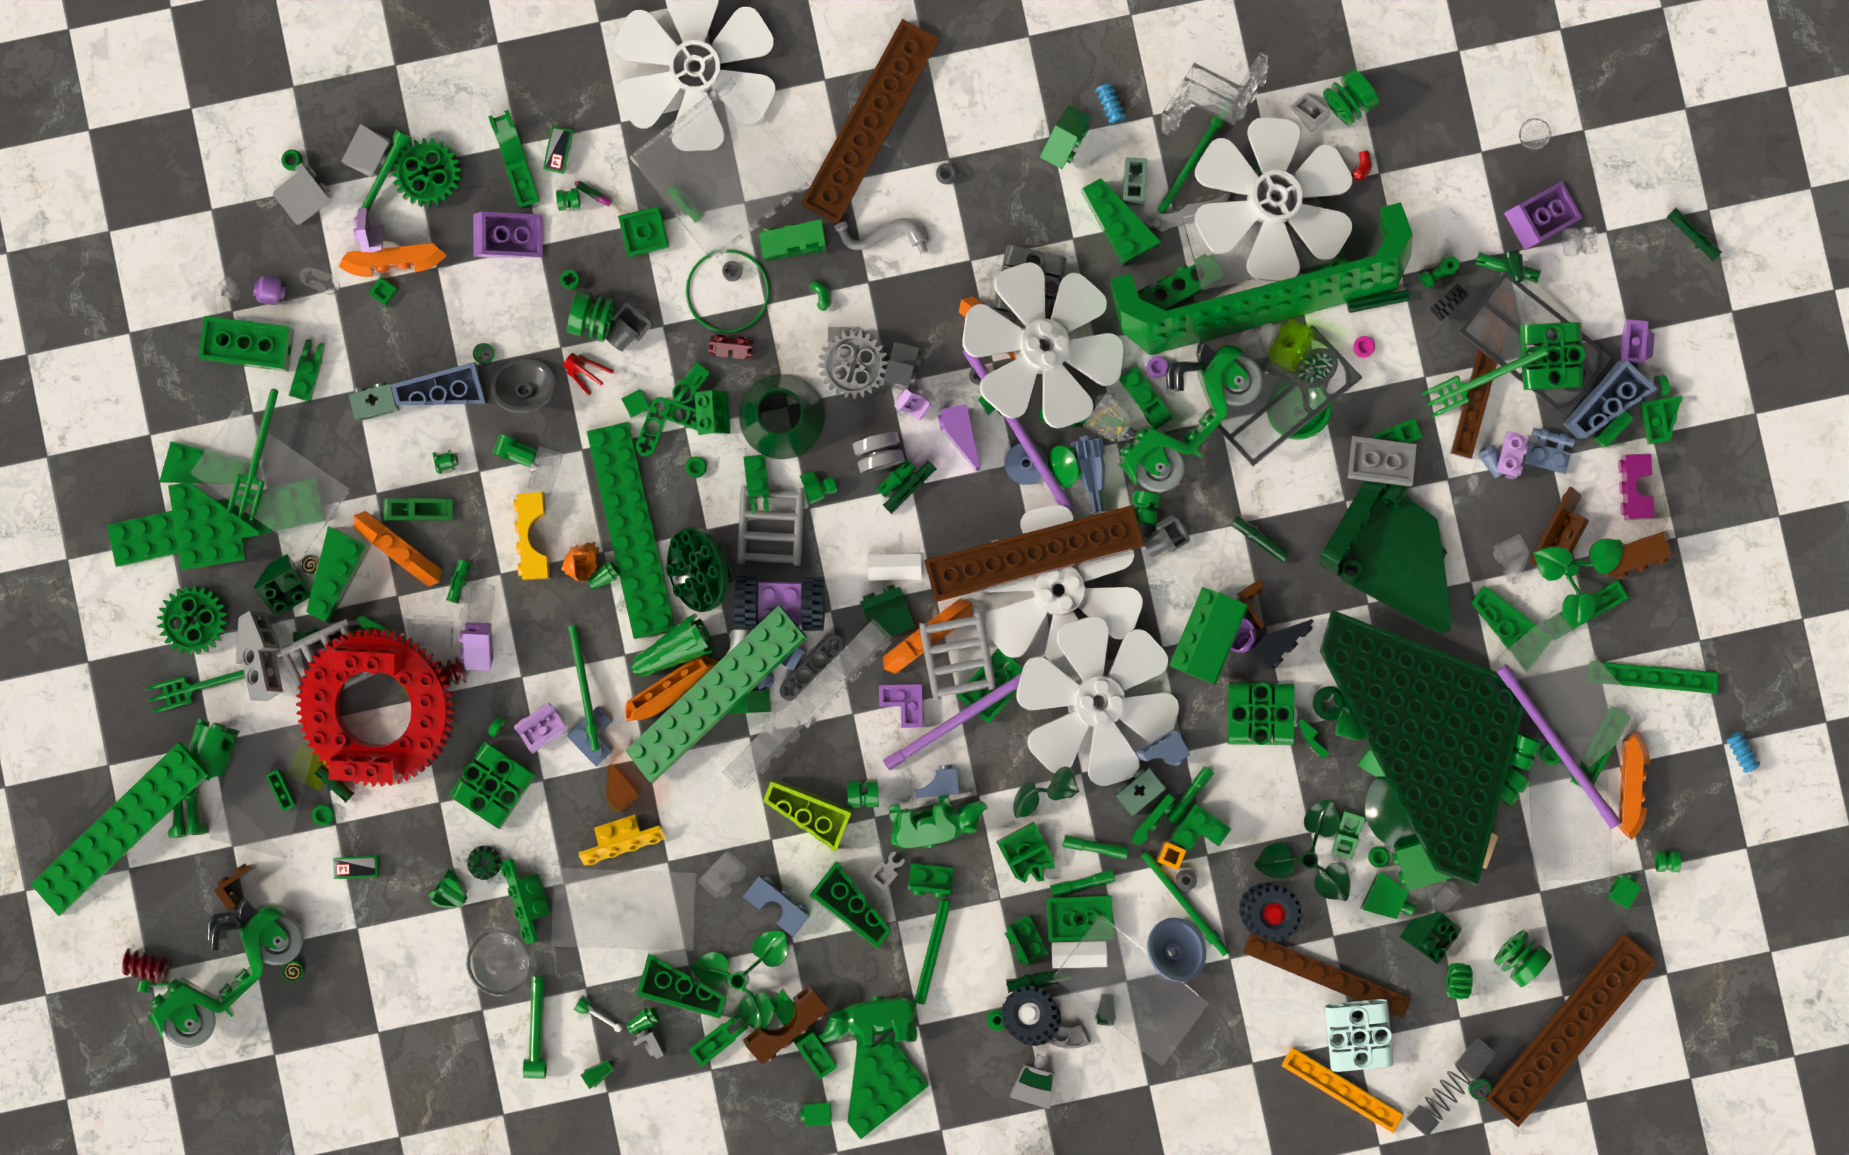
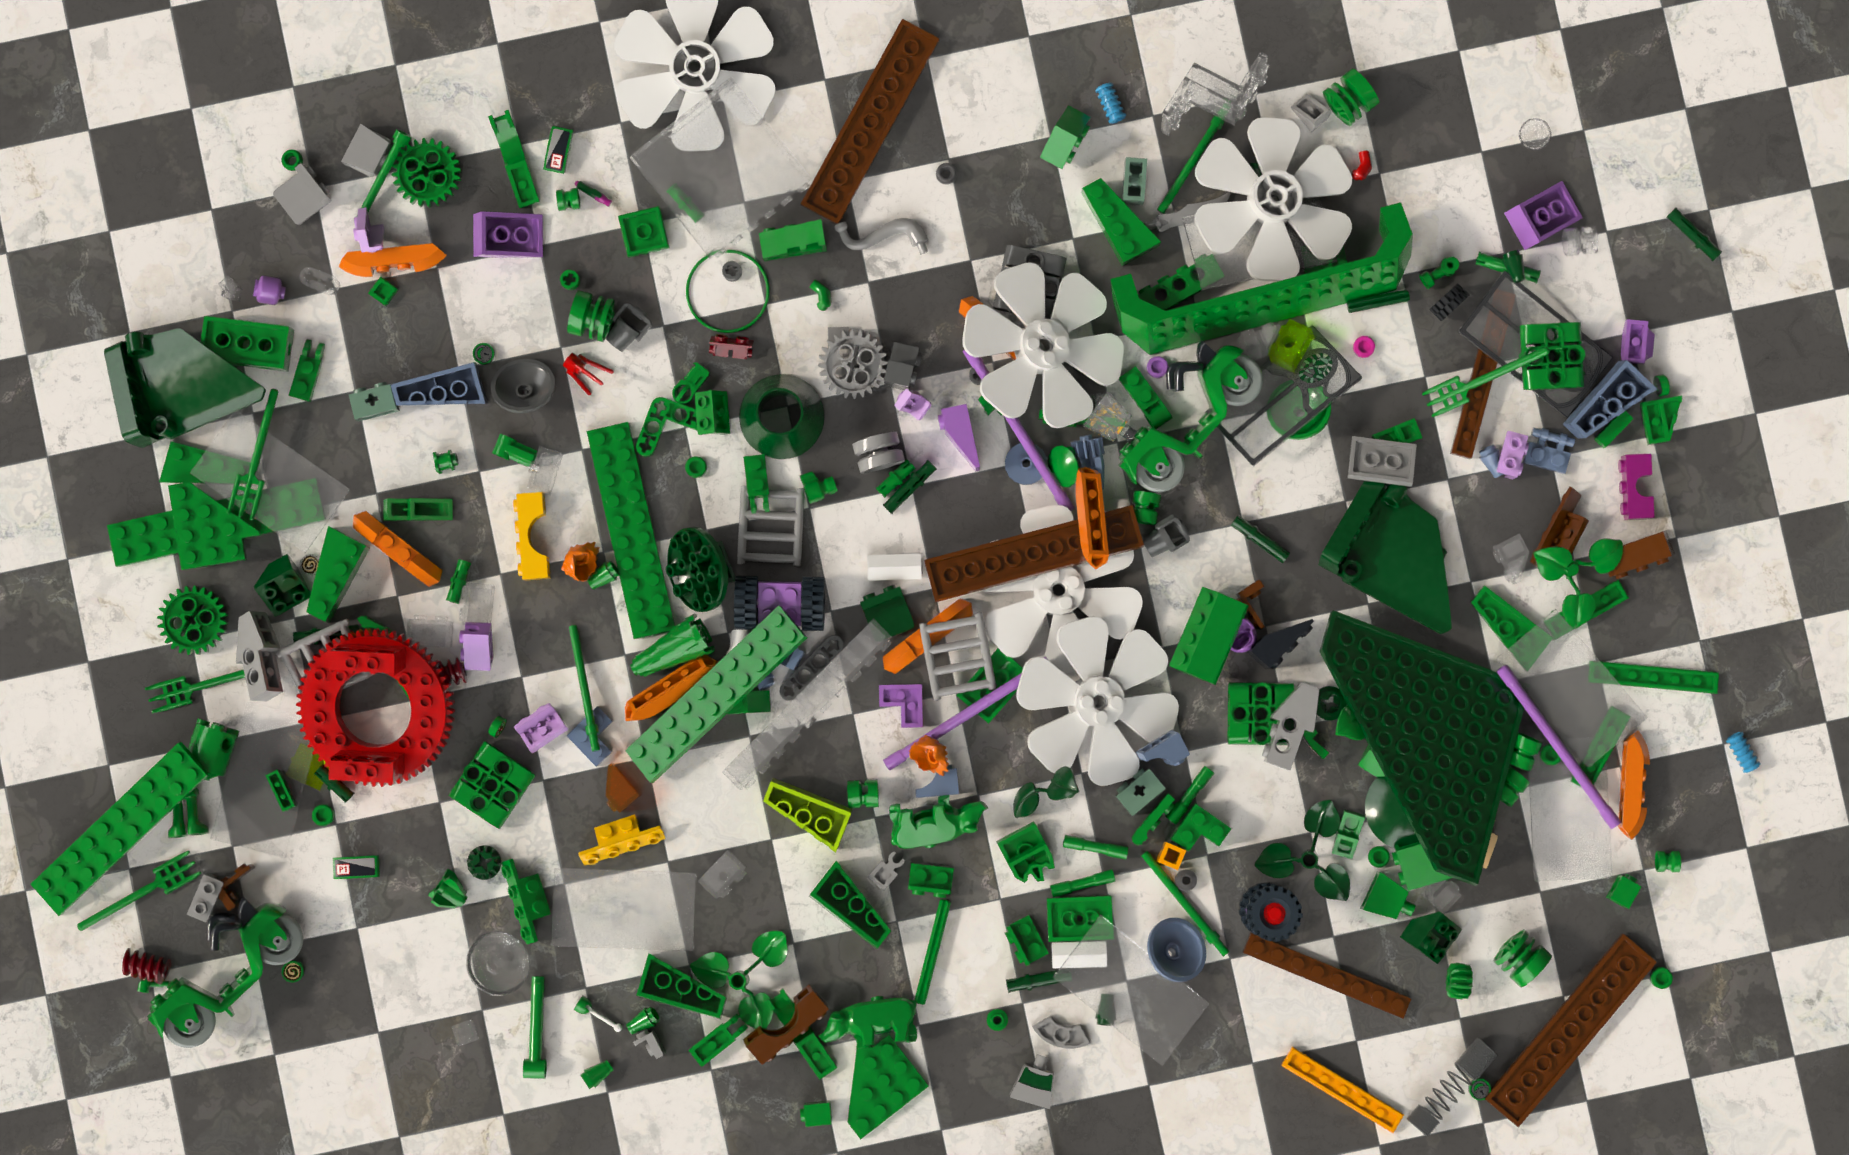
green tile [621,389,650,418] -> none
sand blue arch [743,875,810,937] -> none
black plate [1001,986,1061,1046] -> none
light aqua connector [1325,999,1394,1072] -> none
none -> green piece [77,851,201,931]
none -> dark green panel [104,328,266,448]
none -> light grey bracket [187,873,224,922]
none -> orange hair [909,735,949,776]
none -> orange brick [1076,467,1109,570]
none -> light grey brick [1262,683,1319,770]
none -> green tile [1650,967,1673,989]

